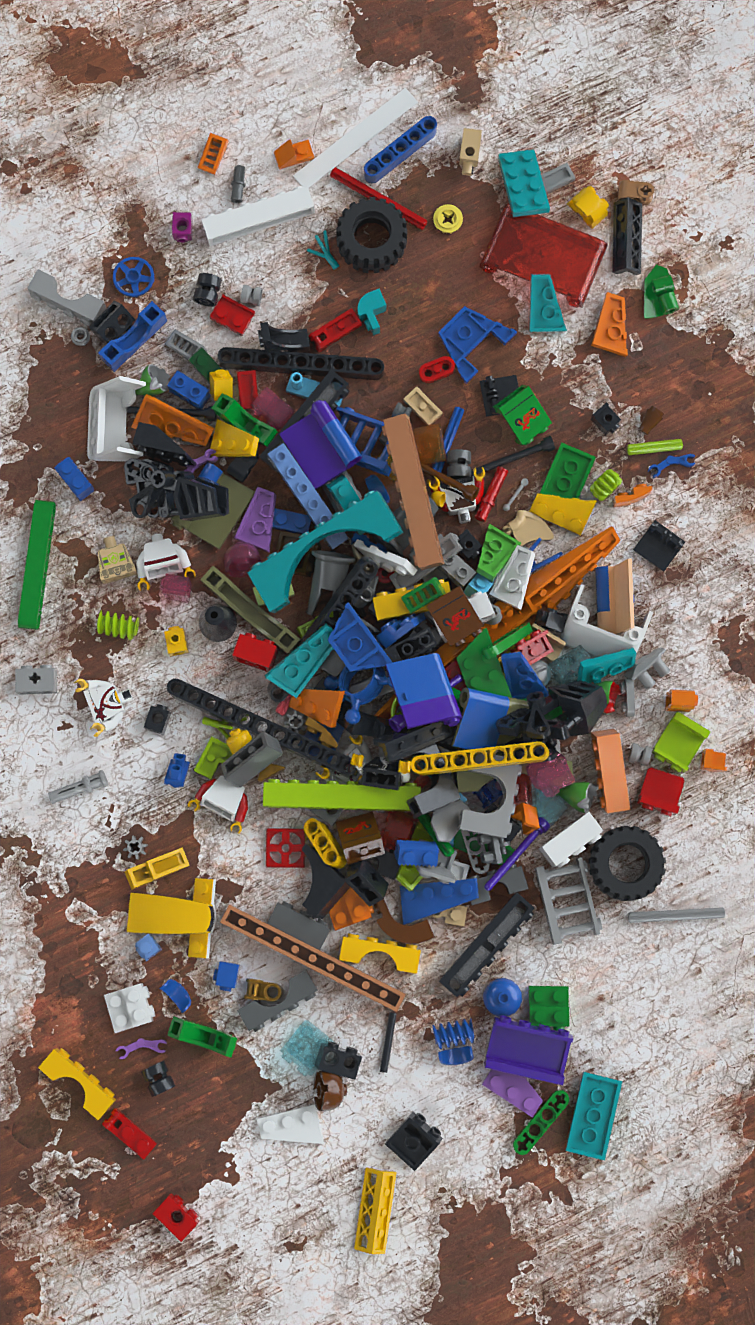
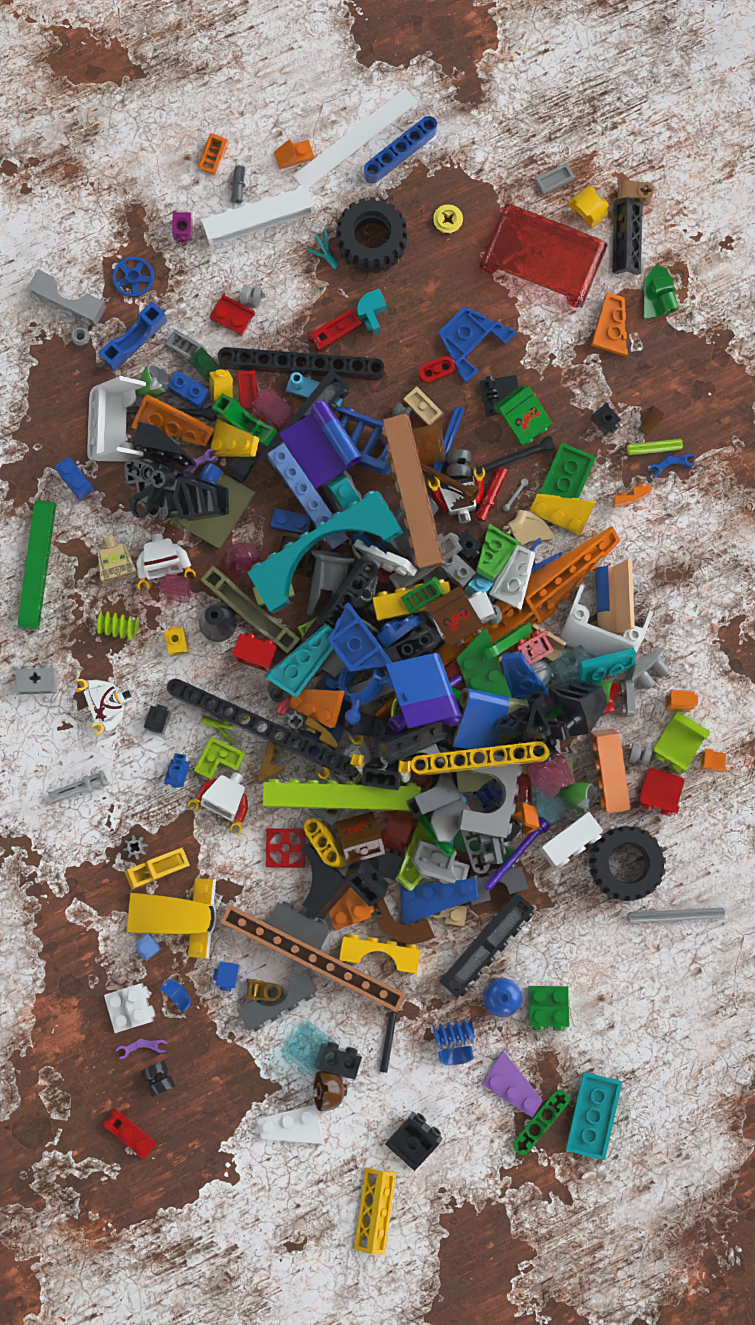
yellow arch [38,1048,116,1120] -> none
black brick [89,301,135,344] -> none
red brick [152,1193,199,1242] -> none
green arch [167,1016,237,1057] -> none
black wheel [193,273,222,307] -> none
dark grey brick [221,731,283,788] -> none
yellow head [226,728,252,755] -> none
medium lavender wing [234,487,276,553] -> none
black arch [257,322,310,353] -> none
red axle [330,167,428,230] -> none
blue helmet [365,474,390,504] -> none
blue brick [395,840,439,867] -> none
yellow hinge [430,491,446,507] -> none
tan torso [459,128,482,176] -> none
dark purple panel [484,1015,574,1085] -> none
teal plate [498,149,550,217] -> none
teal wing [529,274,567,332] -> none
black brick [534,608,568,633] -> none
light grey fence [534,857,602,945] -> none
lime gear [590,469,622,501] -> none
black hinge [633,520,686,572] -> none

